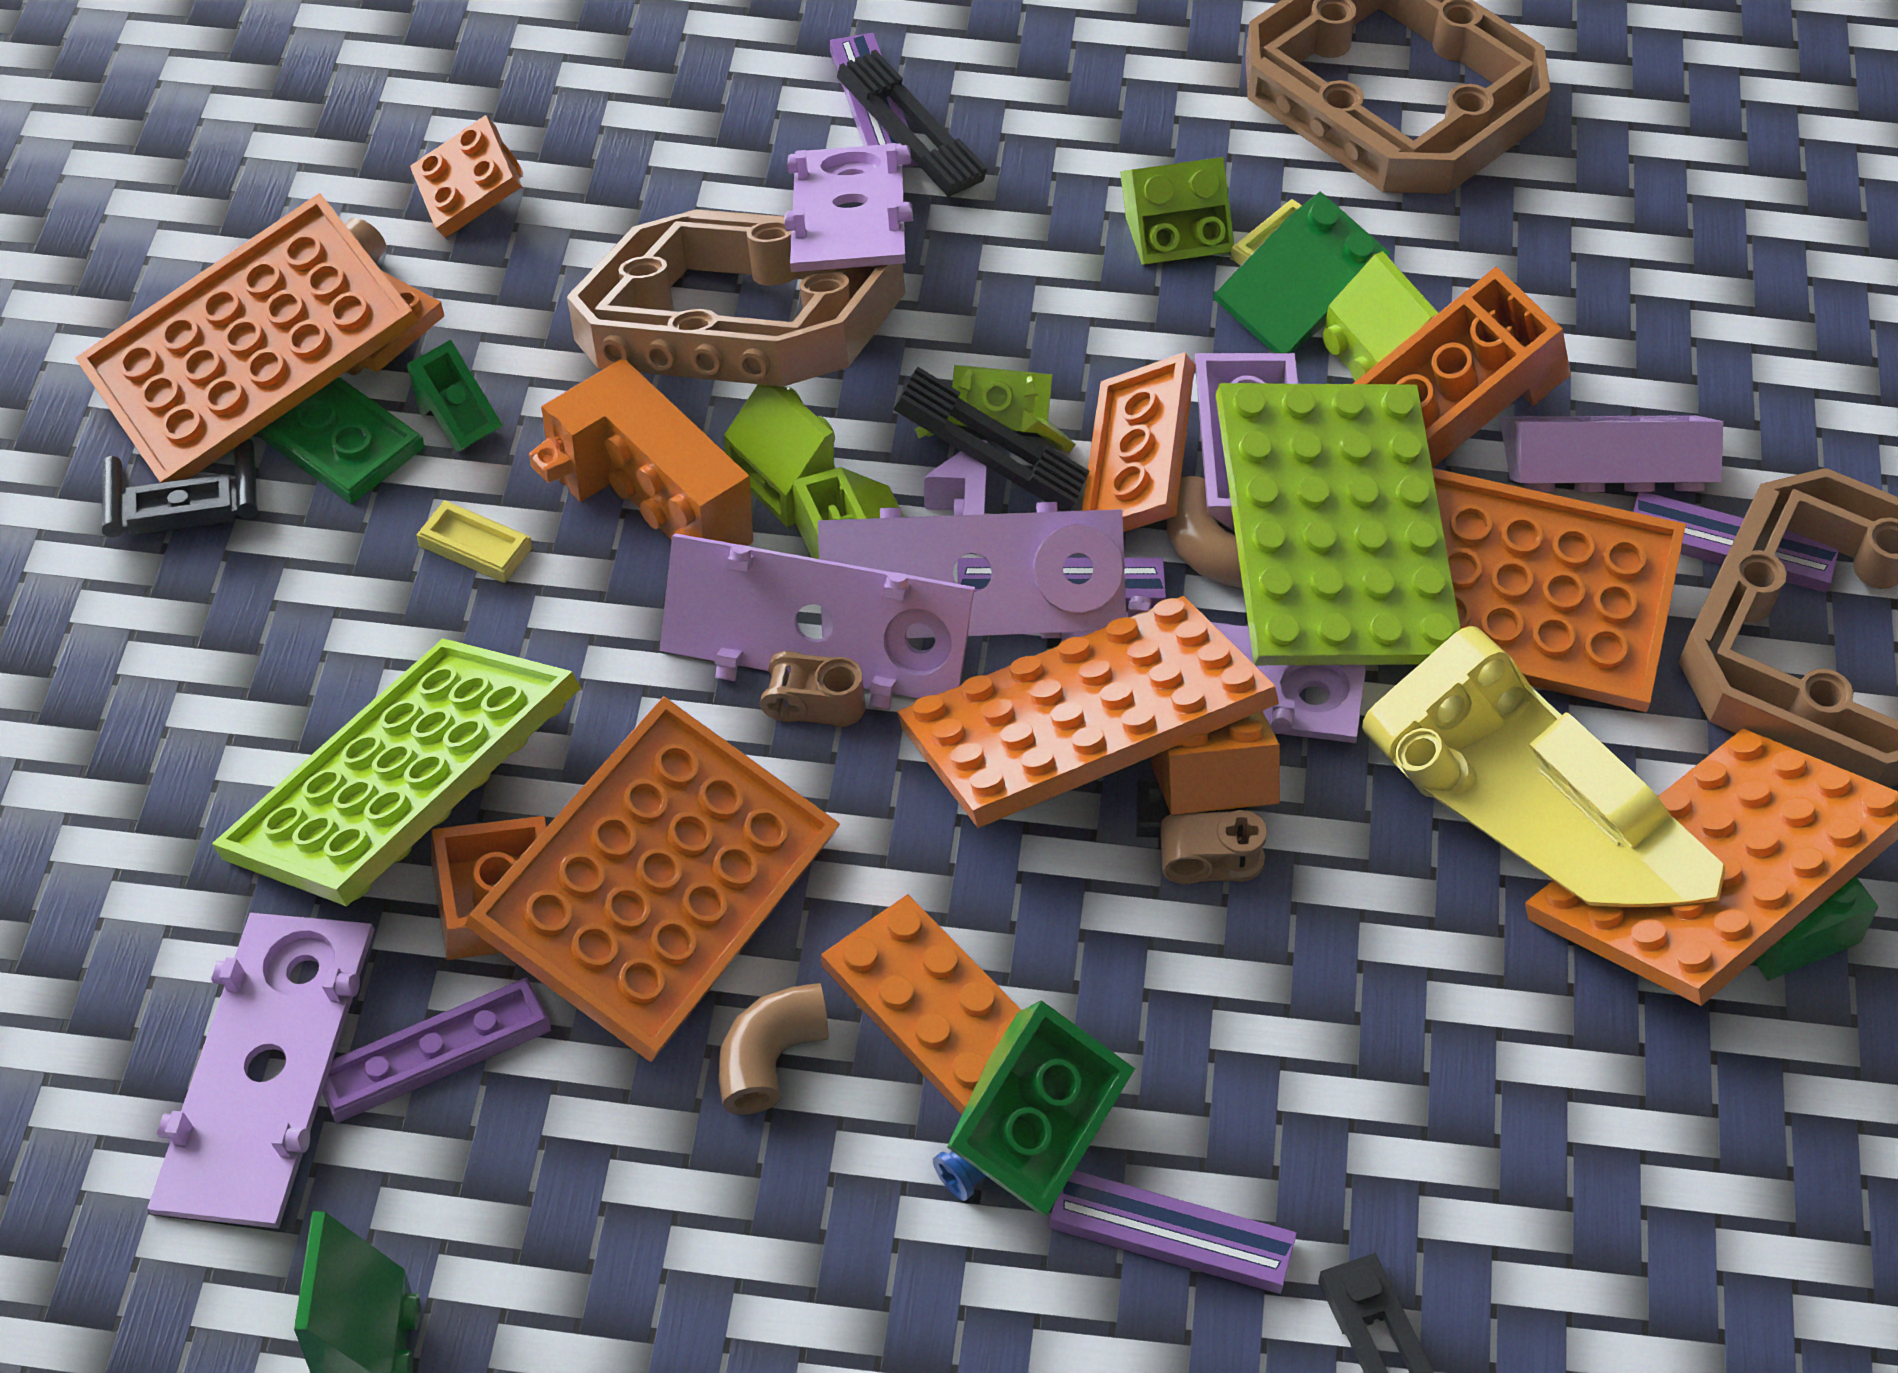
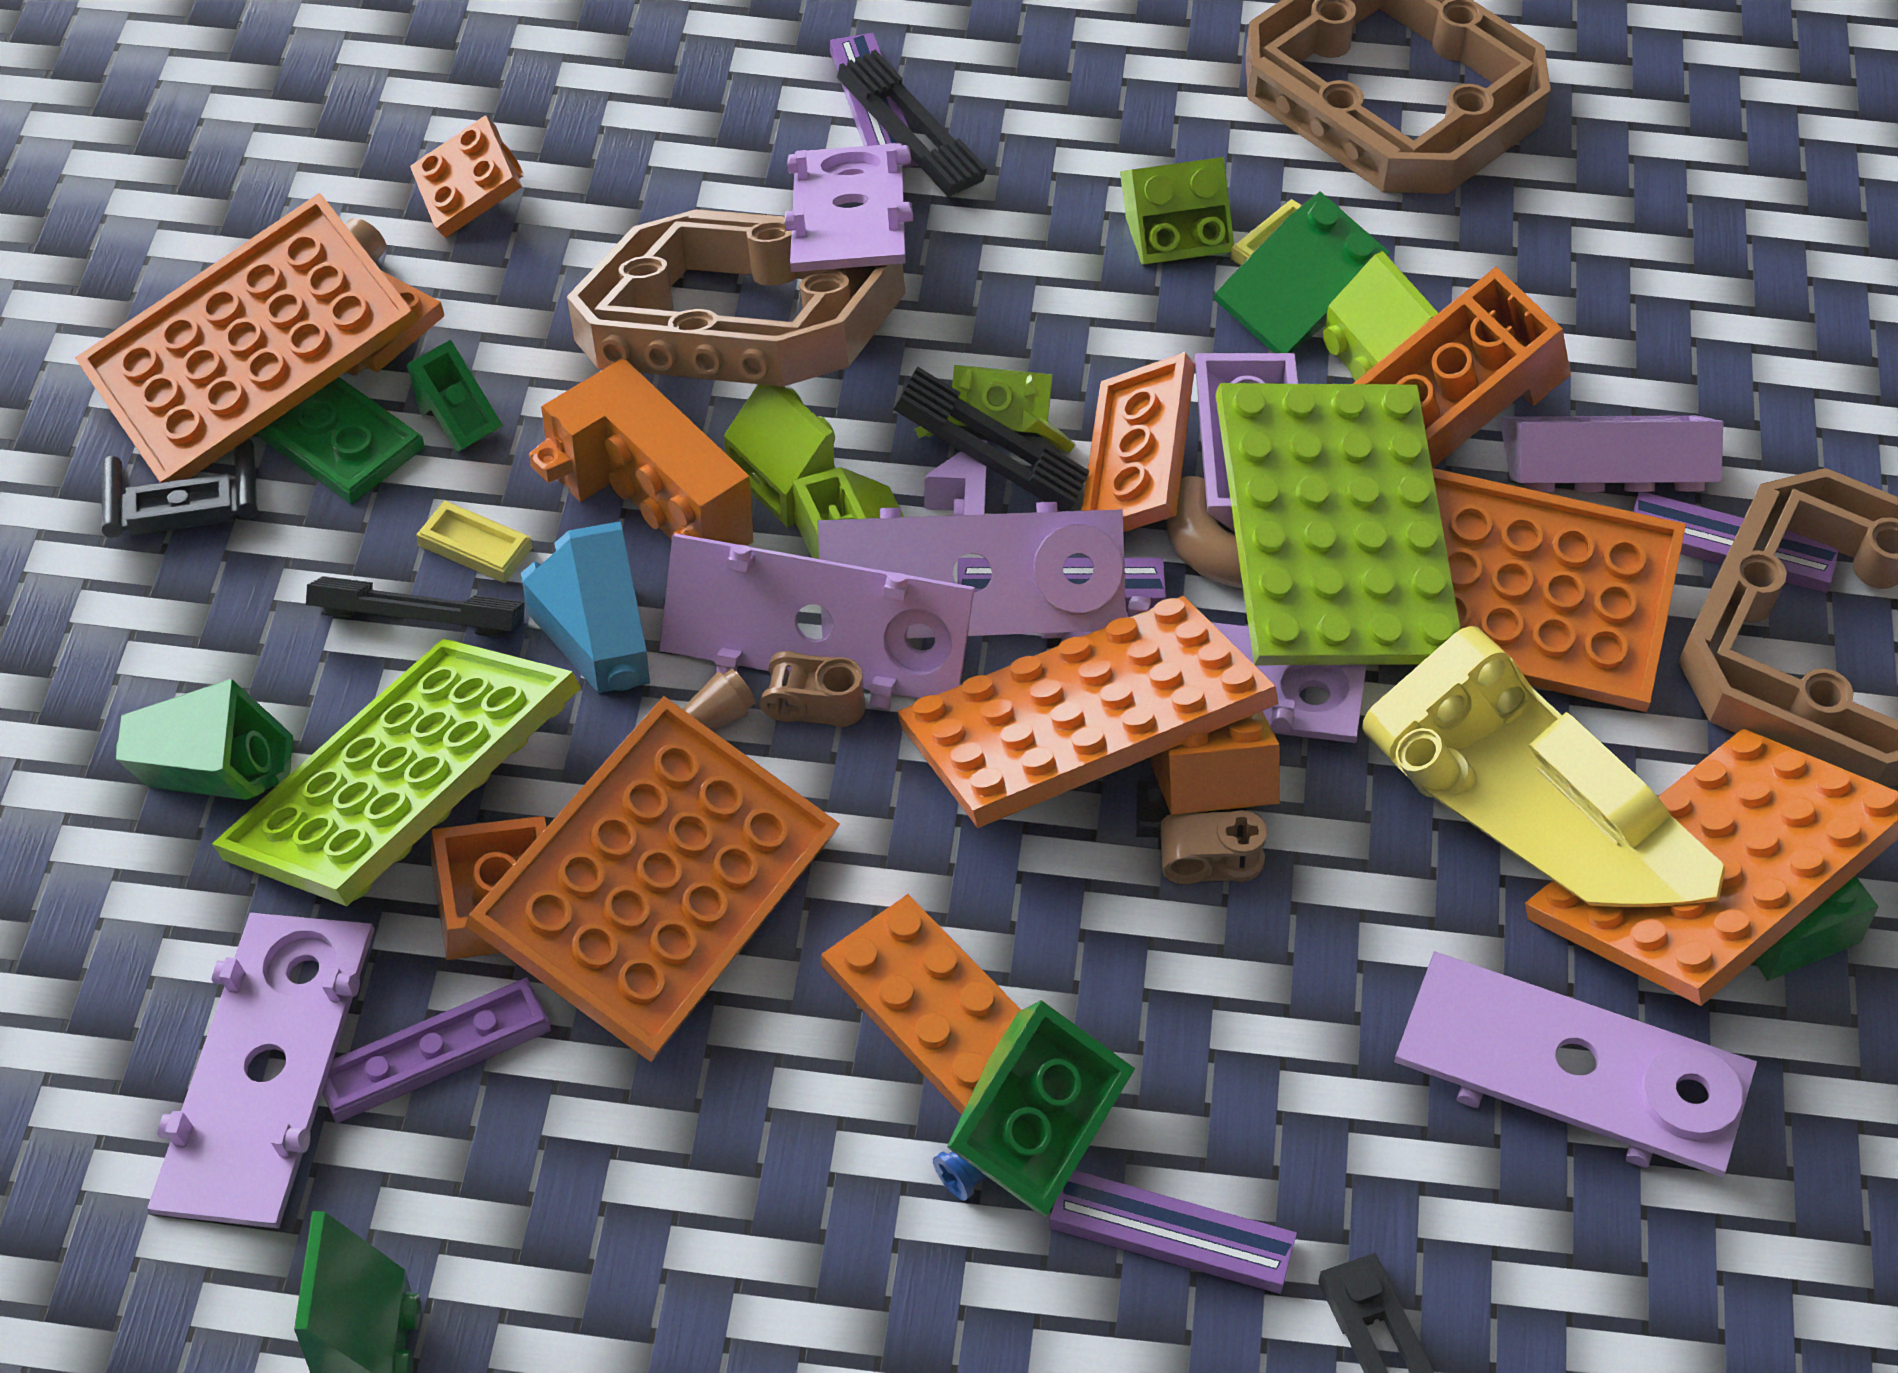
medium nougat cylinder [718,983,829,1115] -> none
none -> green slope [116,679,293,799]
none -> black container [306,576,525,637]
none -> dark azure slope [521,521,650,693]
none -> medium nougat cone [683,669,756,730]
none -> lavender piece [1394,951,1757,1178]

